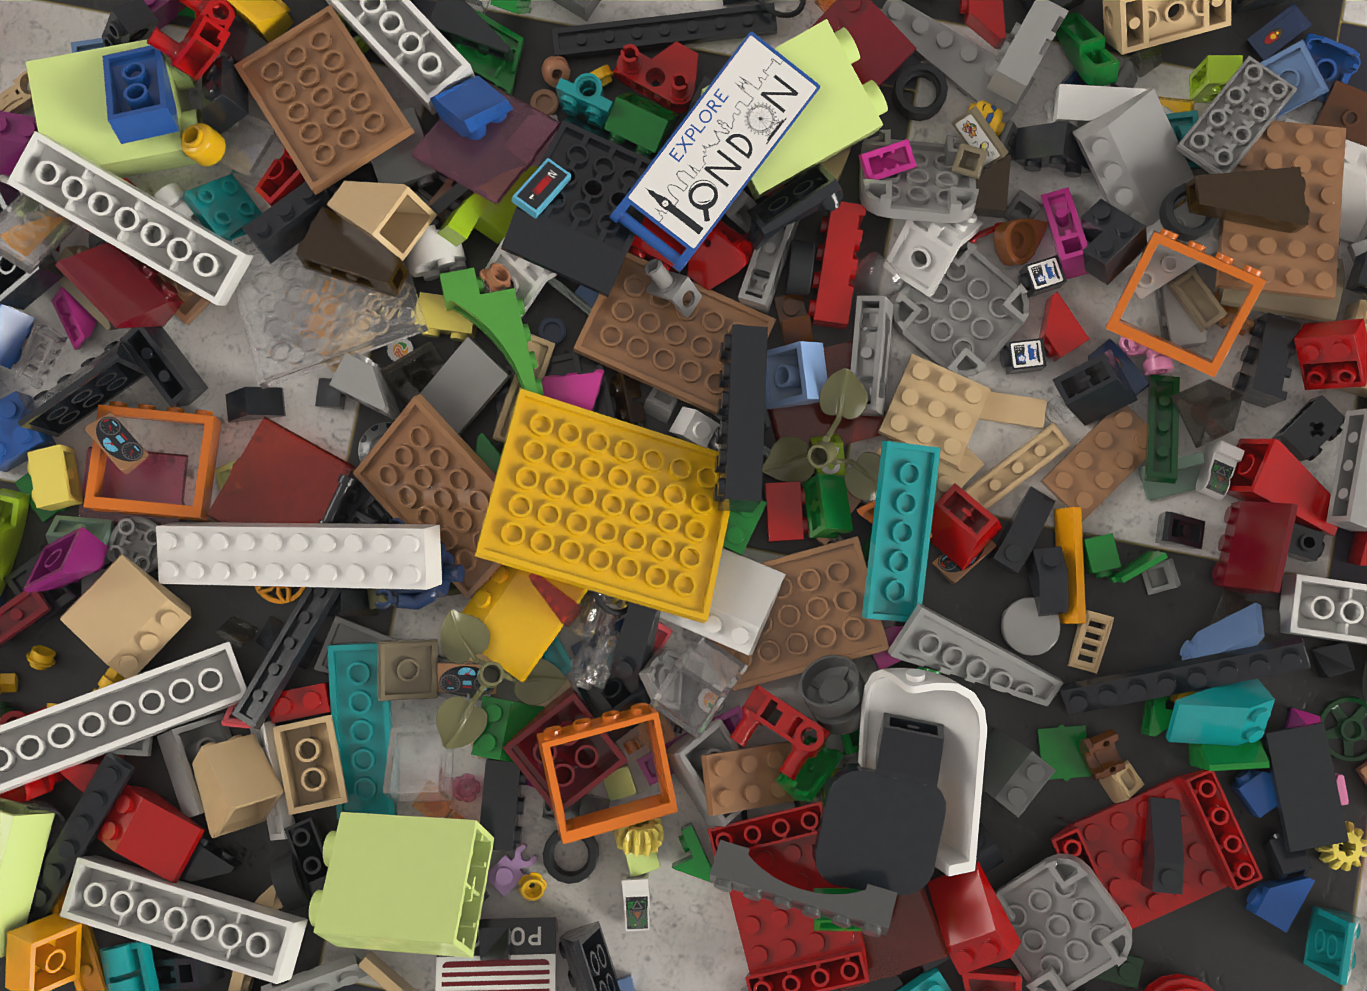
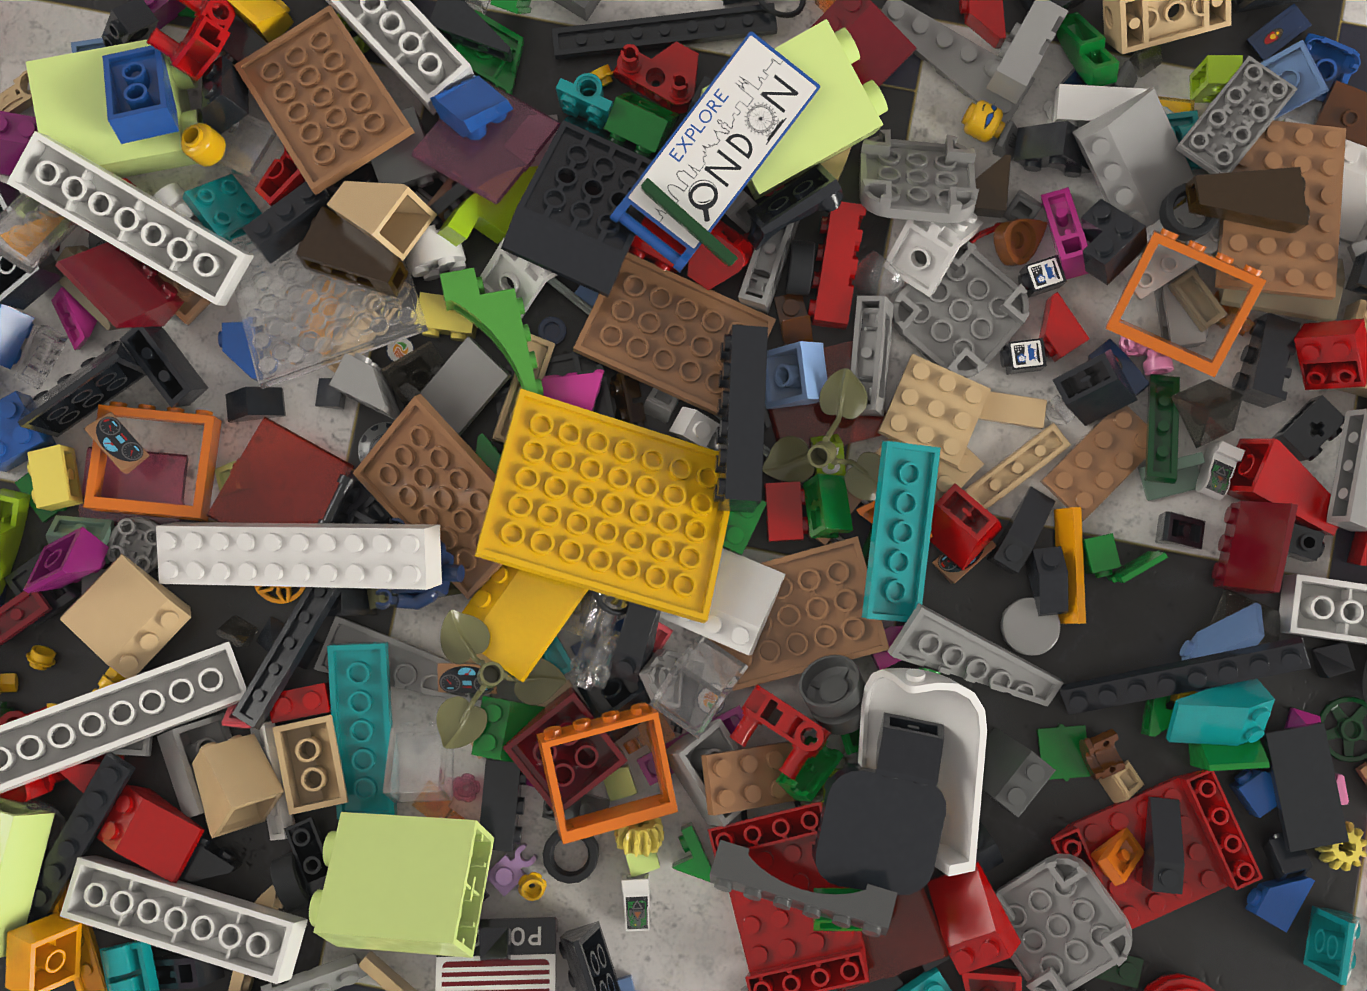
dark tan tile [377,639,438,701] -> none
nougat plate [480,263,511,292] -> none
tile [512,158,571,219] -> none
clear red slope [528,573,583,627] -> none
medium nougat tile [530,89,559,117] -> none
nougat piece [541,56,571,88] -> none
light grey bracket [645,259,702,318] -> none
dark pink slope [858,139,917,180] -> none
black tyre [892,63,948,121] -> none
tile [951,106,1008,169] -> none
dark tan slope [951,143,988,179] -> none
tan slope [1068,610,1114,673] -> none
light grey slope [1142,558,1181,595] -> none
none -> blue slope [218,321,265,383]
none -> dark green tile [641,178,738,267]
none -> orange slope [1091,828,1145,886]

